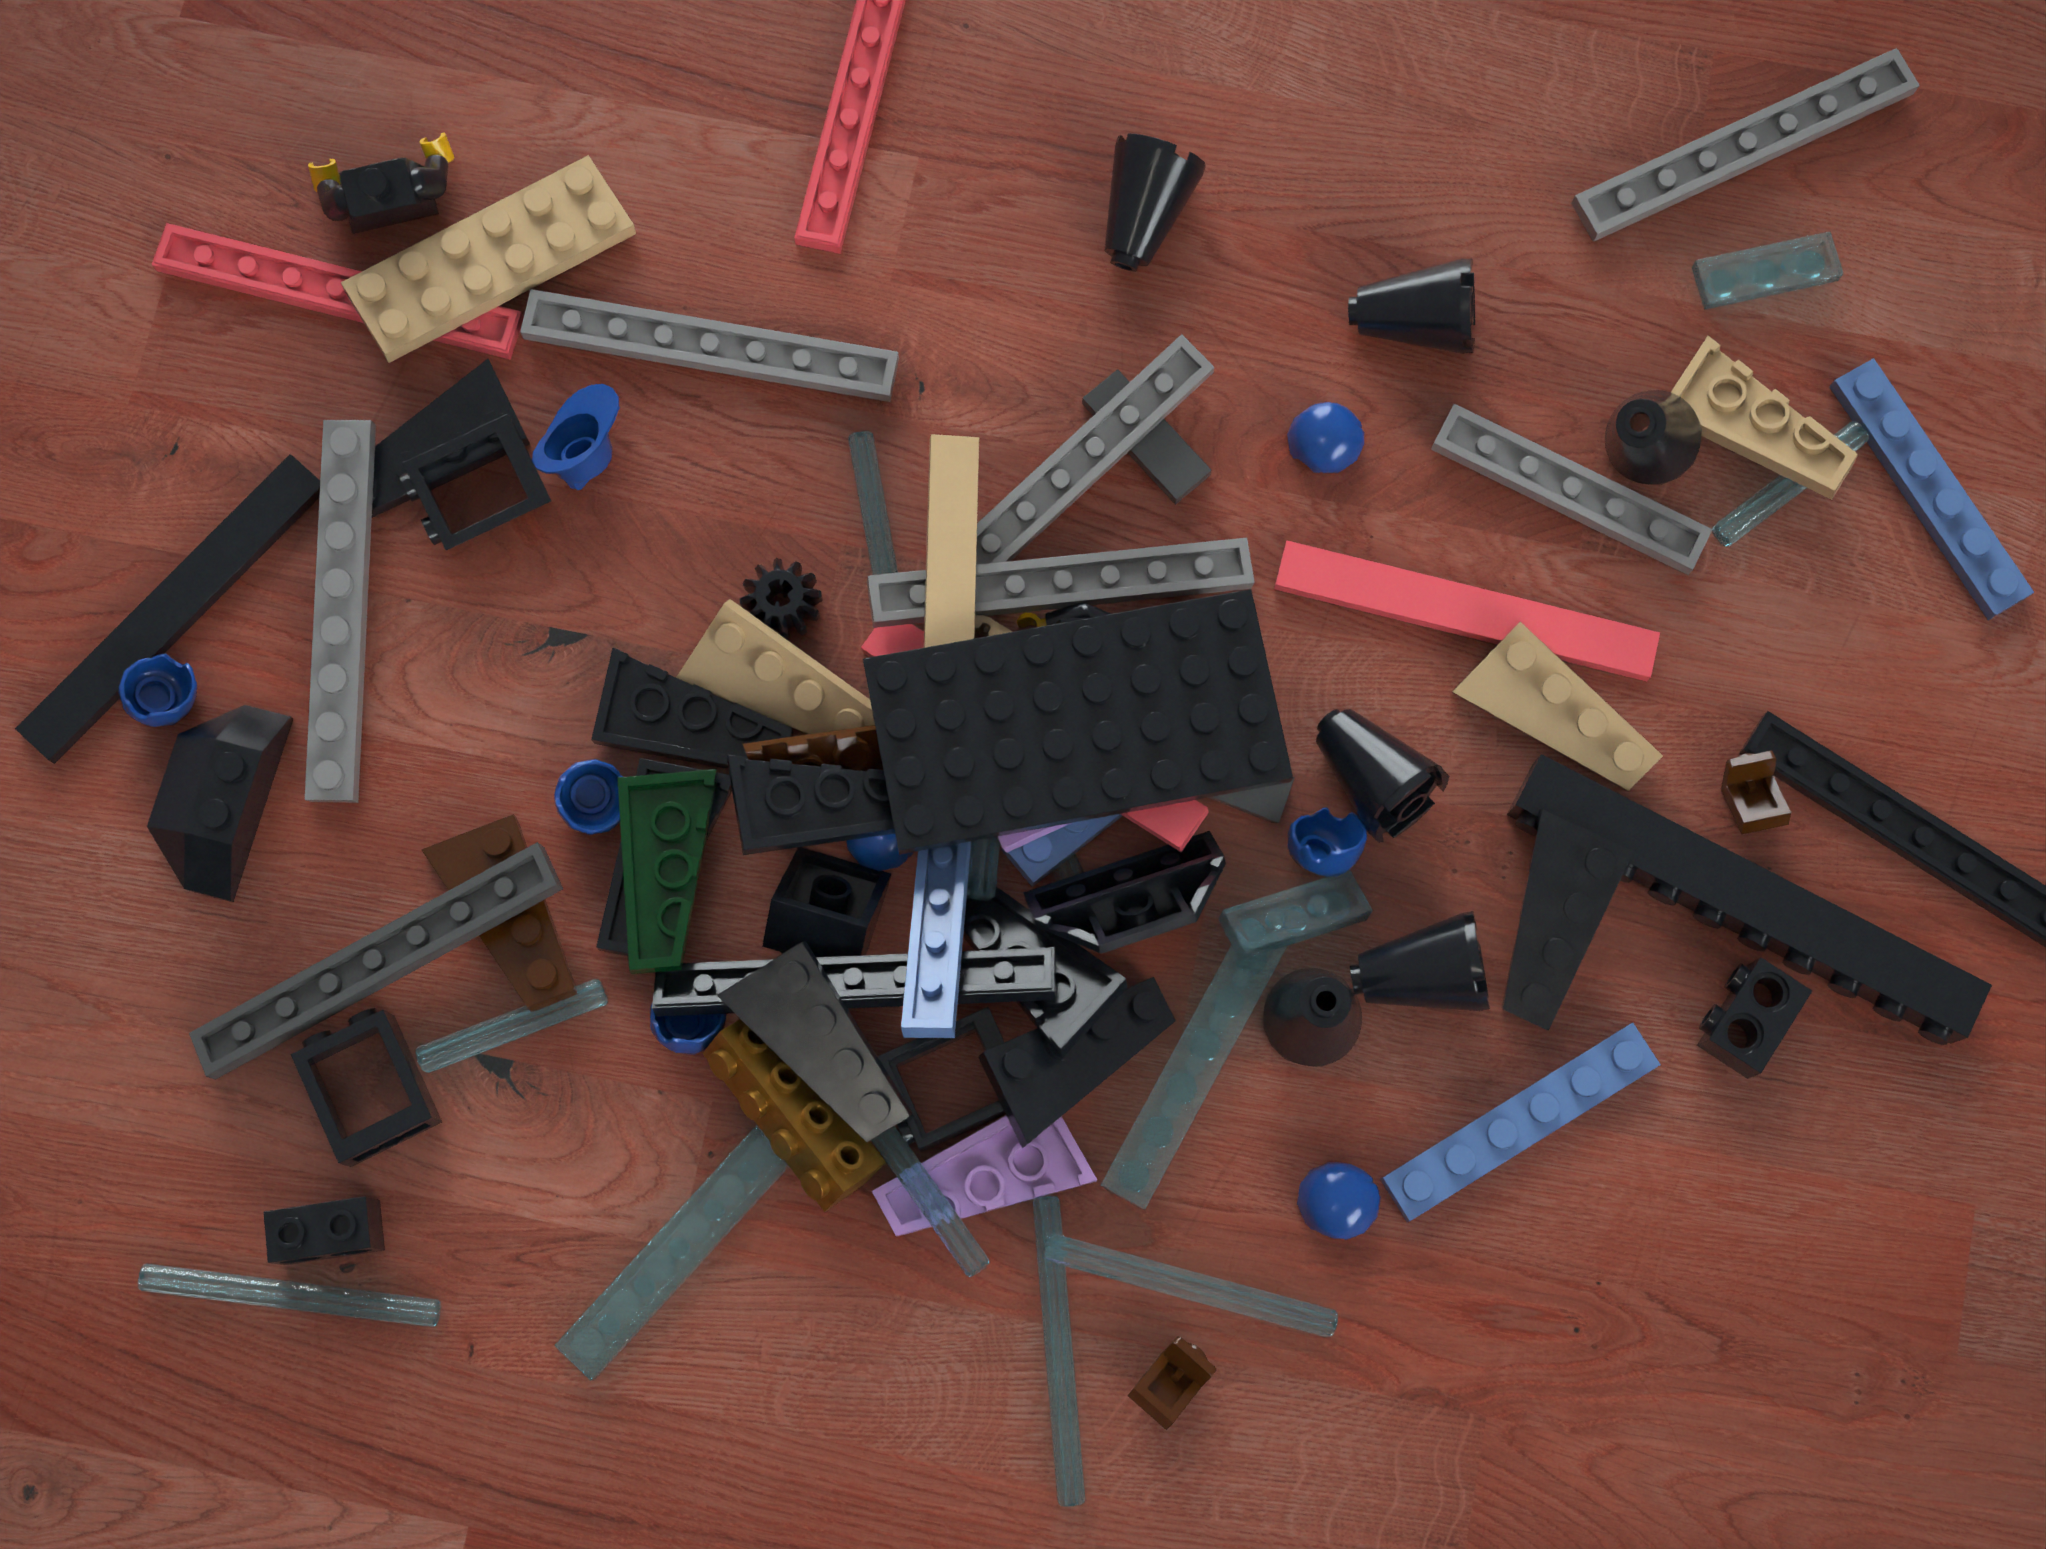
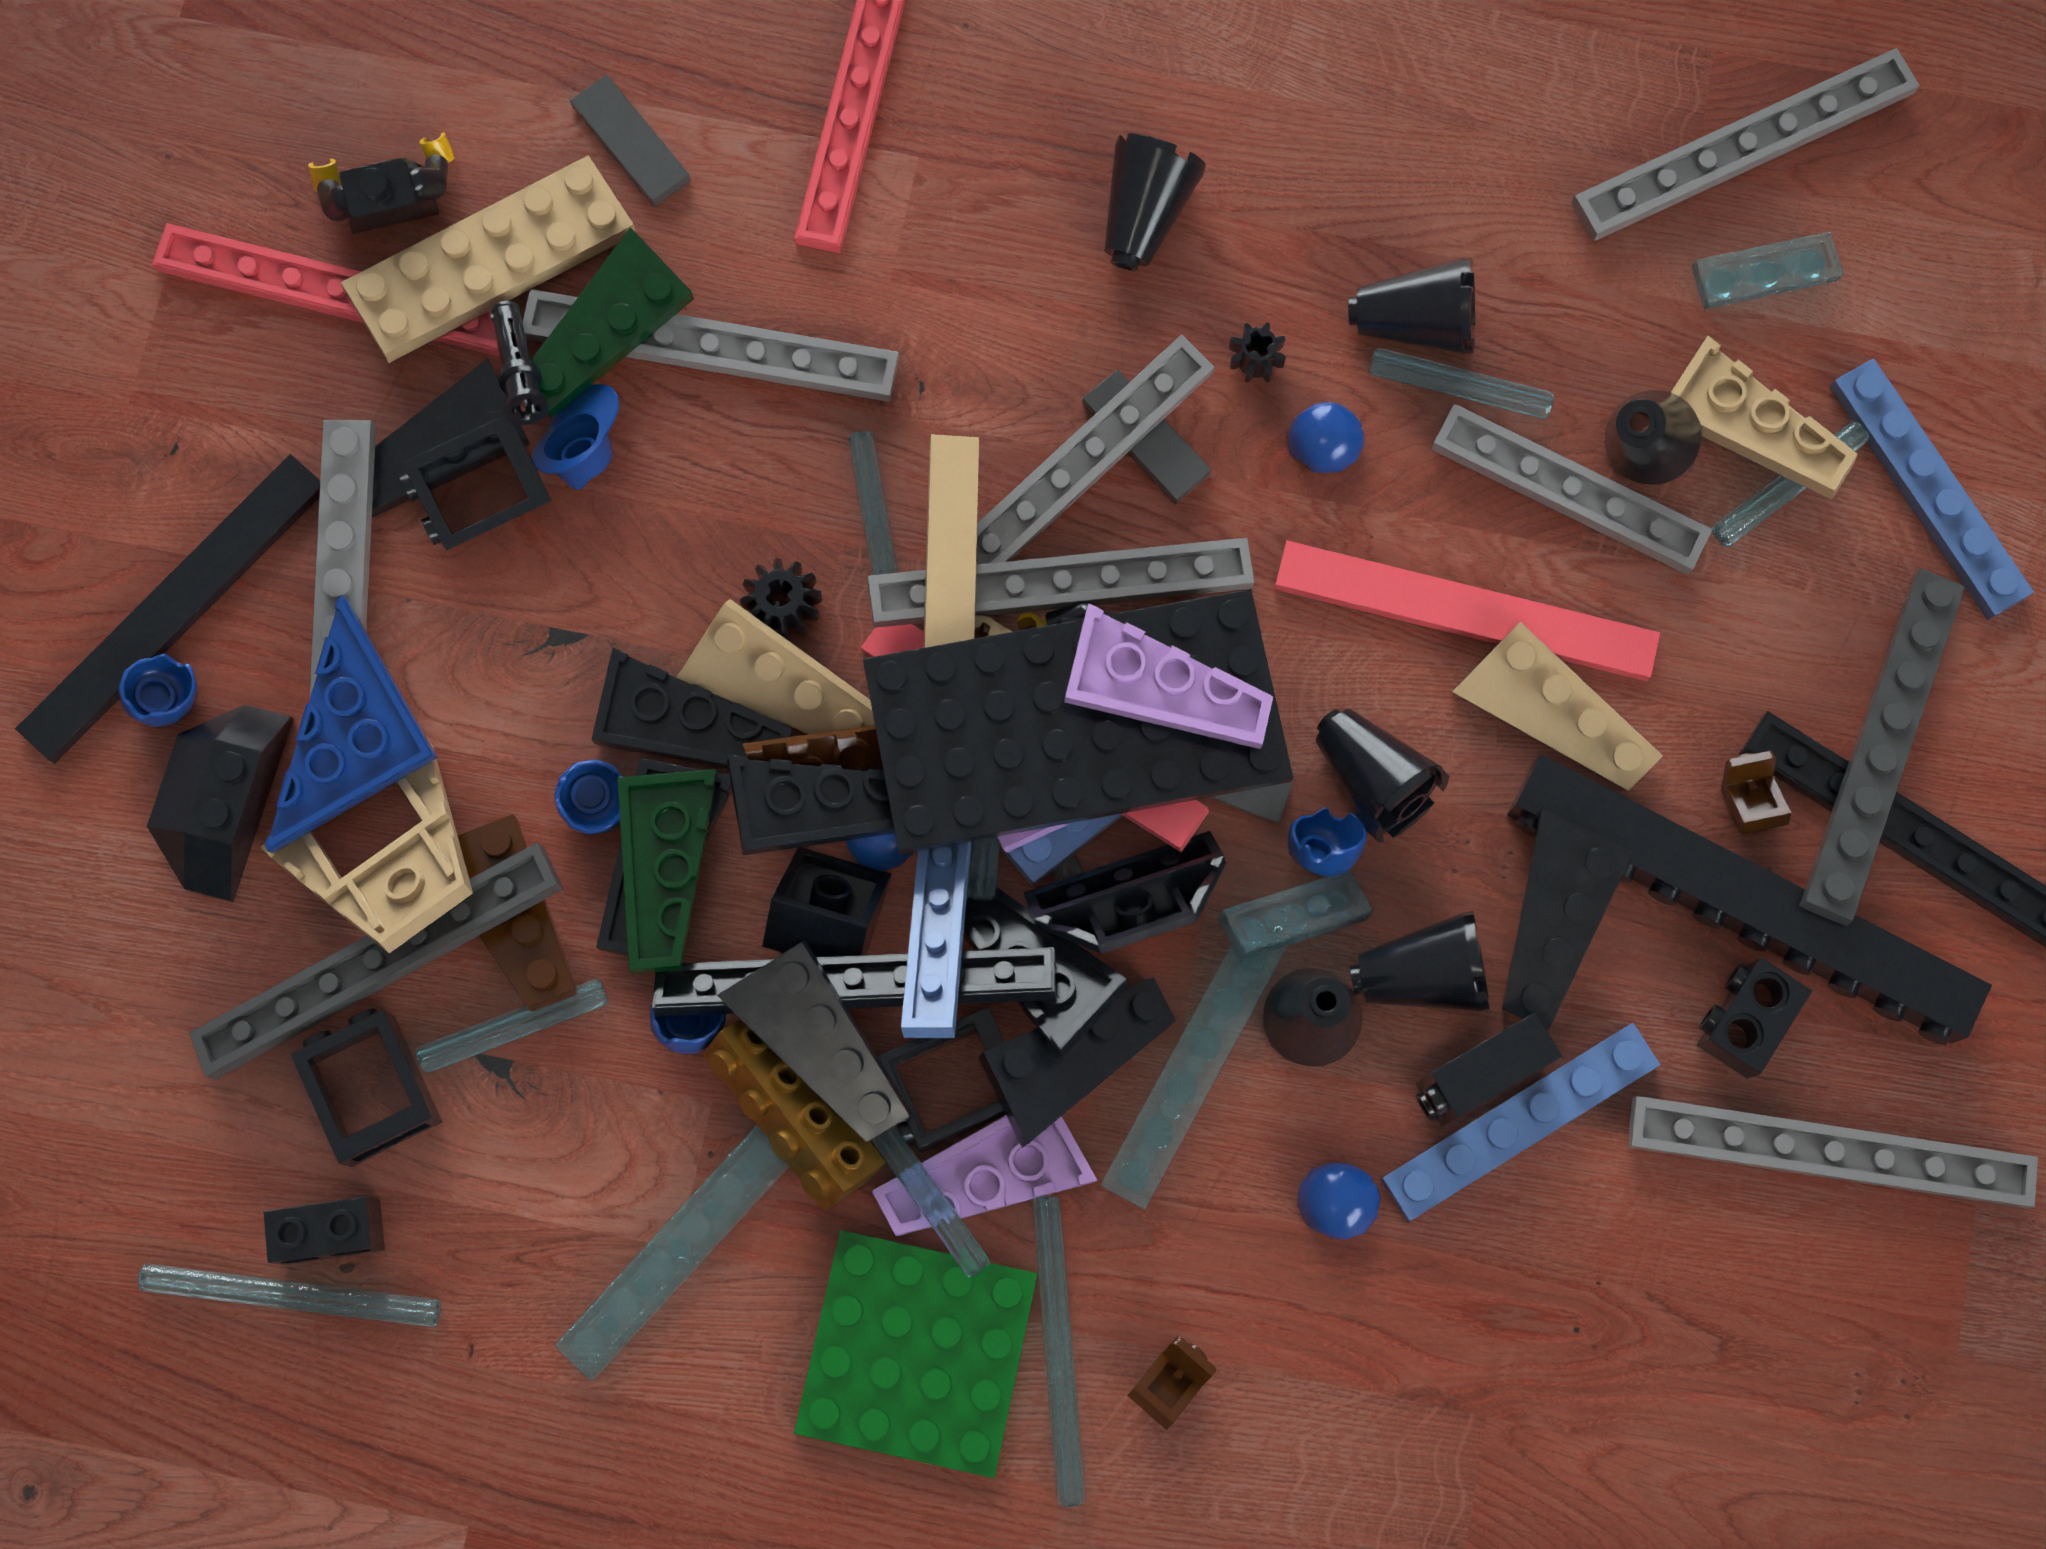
clear light blue axle [1042,1233,1338,1337] -> none
none -> tan wing [261,738,473,953]
none -> blue tile [265,596,438,853]
none -> black pin [491,300,548,425]
none -> dark green wing [531,227,694,418]
none -> dark grey tile [570,75,691,207]
none -> green plate [794,1230,1038,1478]
none -> lavender wing [1064,603,1273,749]
none -> black gear [1229,322,1286,383]
none -> clear light blue axle [1369,348,1554,419]
none -> black window [1415,1012,1563,1127]
none -> light grey plate [1627,1096,2038,1208]
none -> dark grey plate [1799,568,1965,926]

